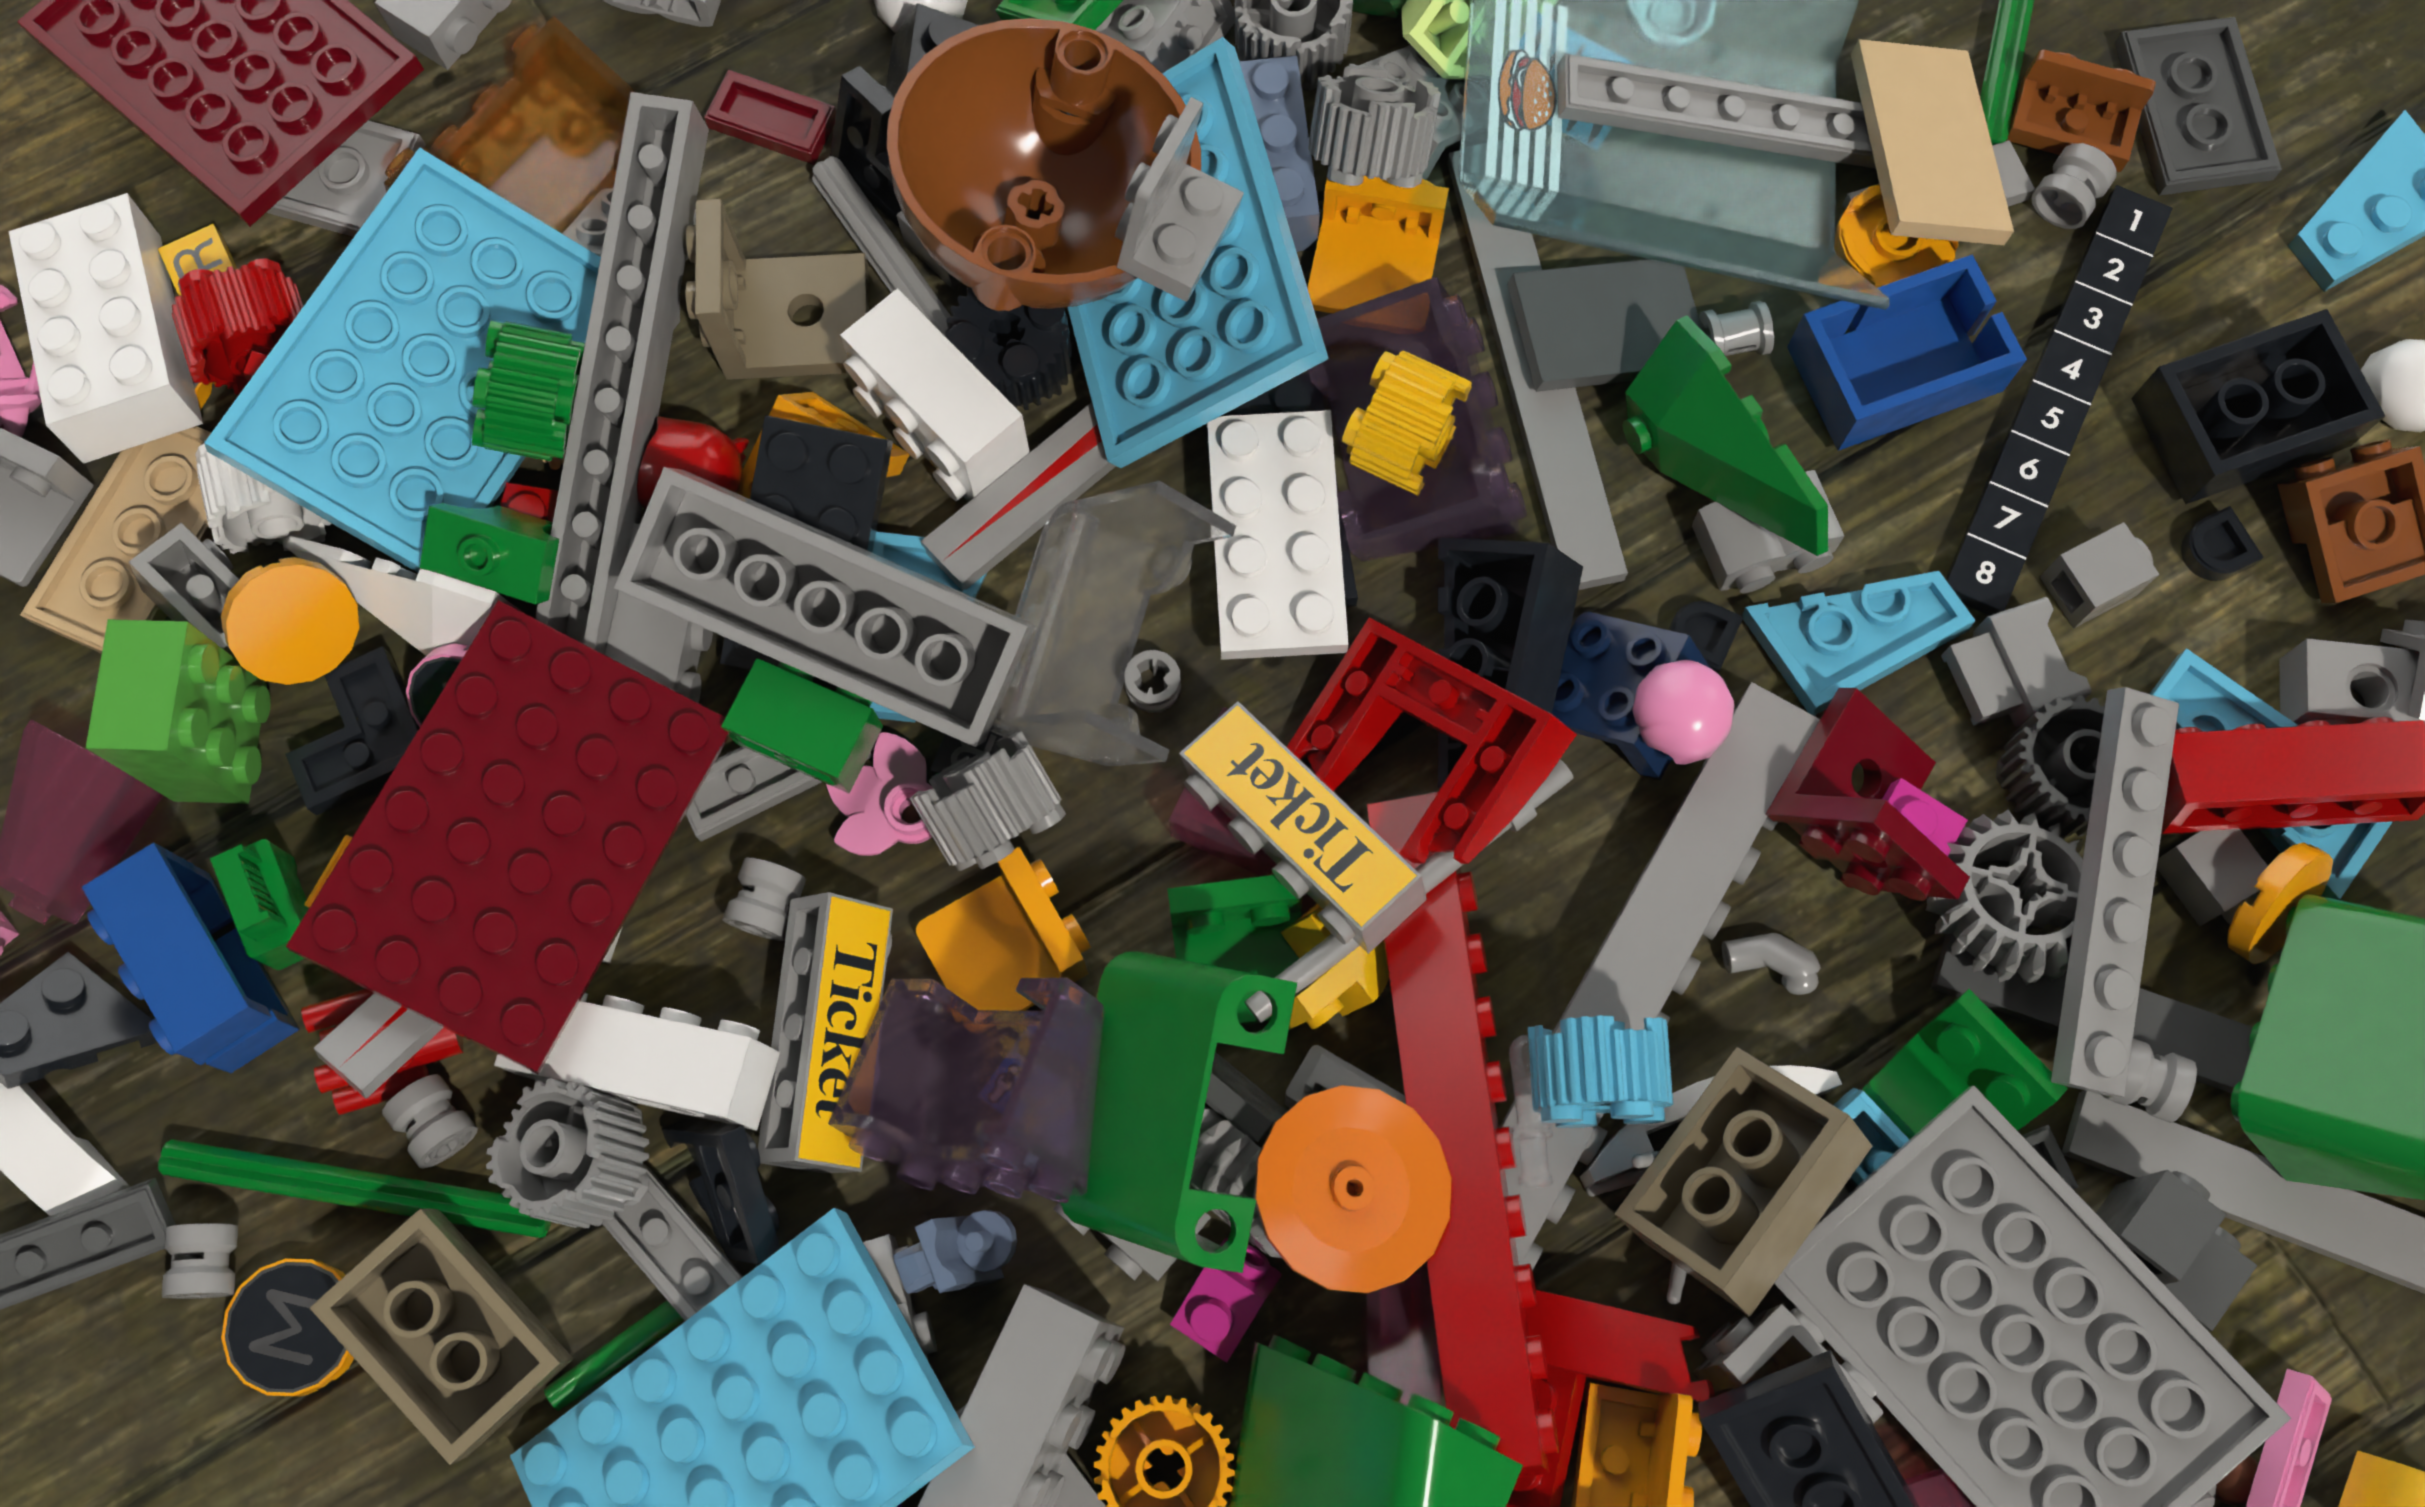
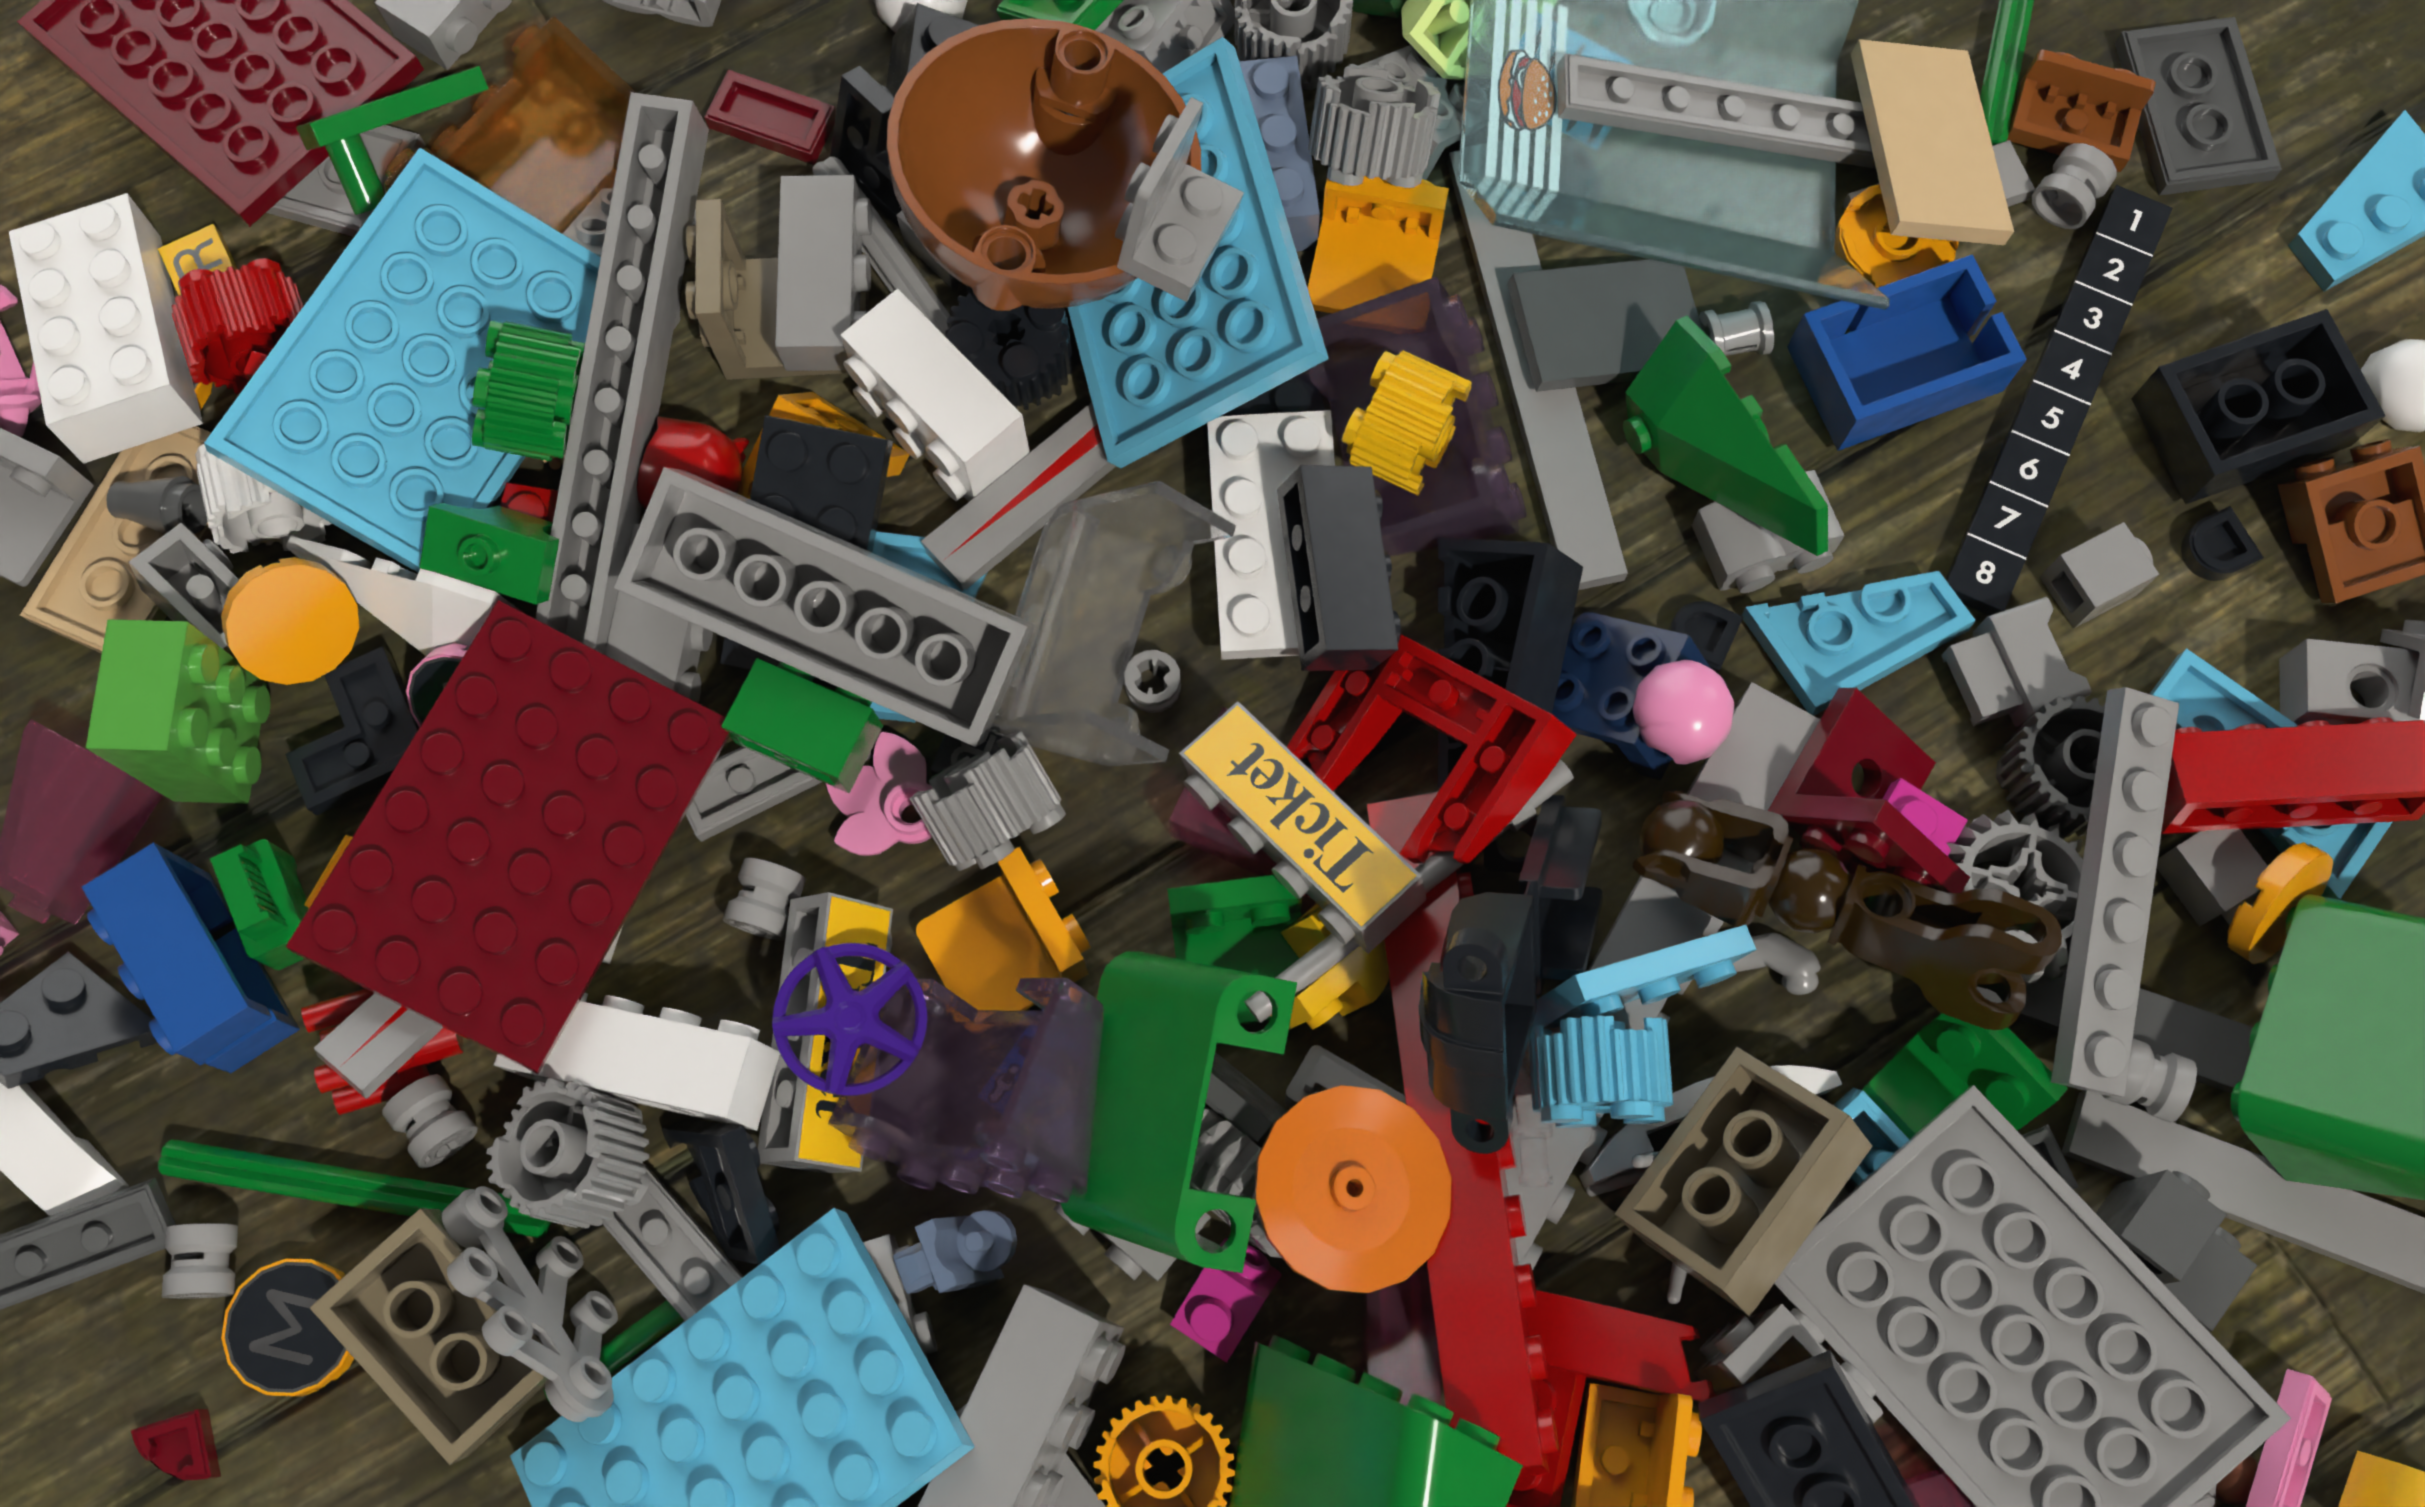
none -> dark grey cone [106,476,208,534]
none -> dark red tile [131,1409,221,1480]
none -> green piece [296,66,489,215]
none -> light grey plant [442,1186,618,1422]
none -> dark purple wheel [772,943,927,1096]
none -> light grey brick [775,175,872,371]
none -> black brick [1277,465,1401,671]
none -> black piece [1418,794,1603,1154]
none -> medium azure wing [1532,925,1757,1030]
none -> dark brown piece [1633,790,2062,1030]

